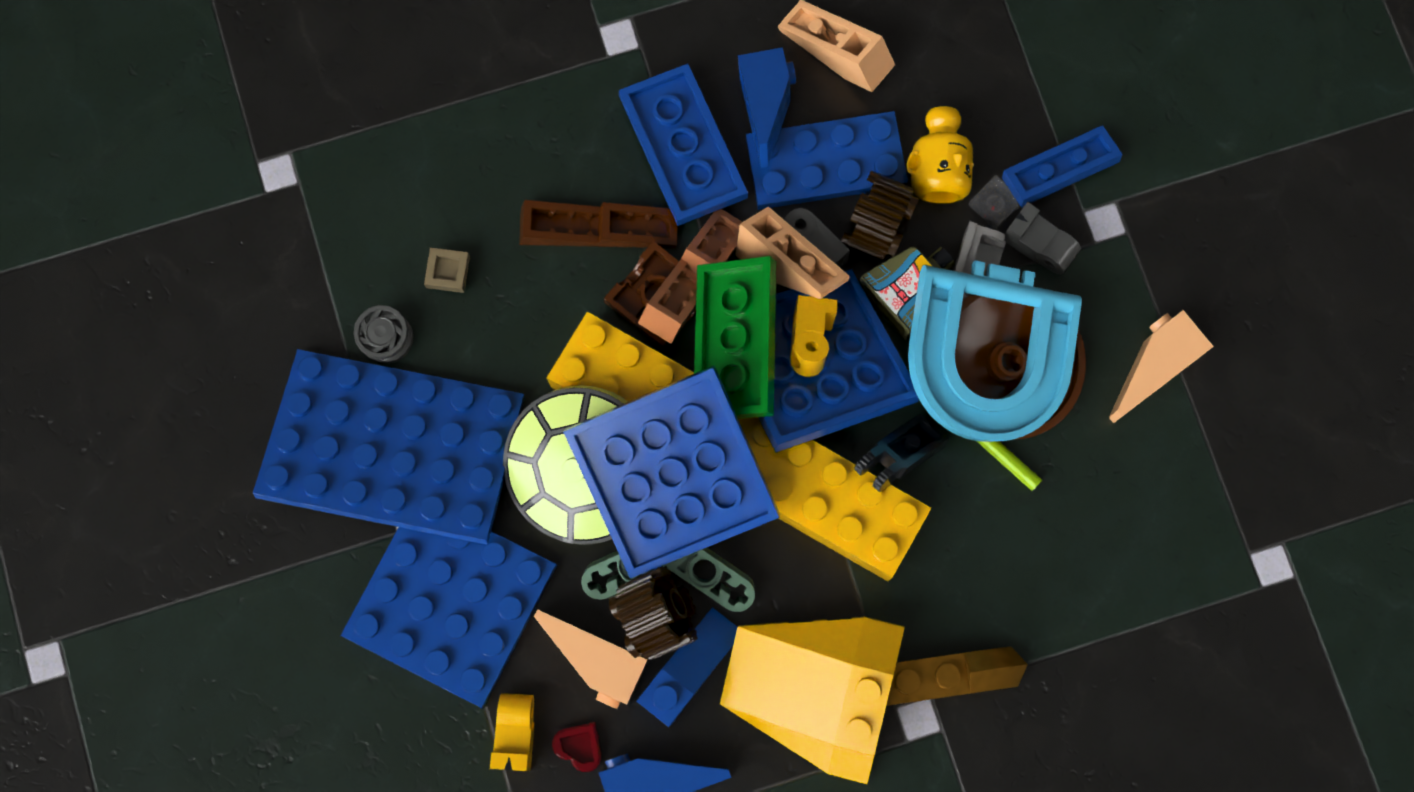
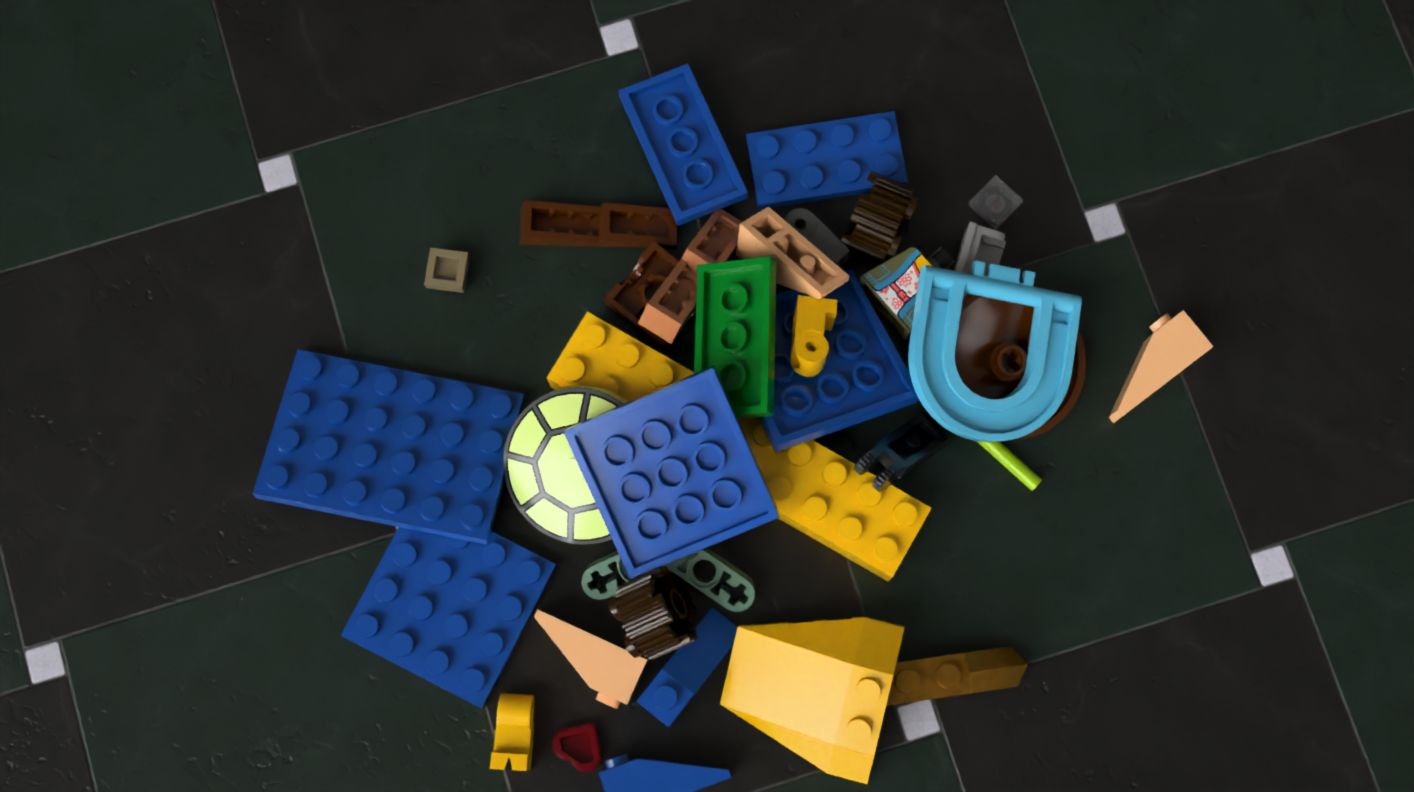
dark grey wheel [353,305,414,364] -> none
blue slope [738,47,796,168] -> none
light nougat slope [778,0,895,92] -> none
yellow piece [907,106,974,204] -> none
blue plate [1002,125,1123,207] -> none
dark grey leg [1004,202,1081,275] -> none

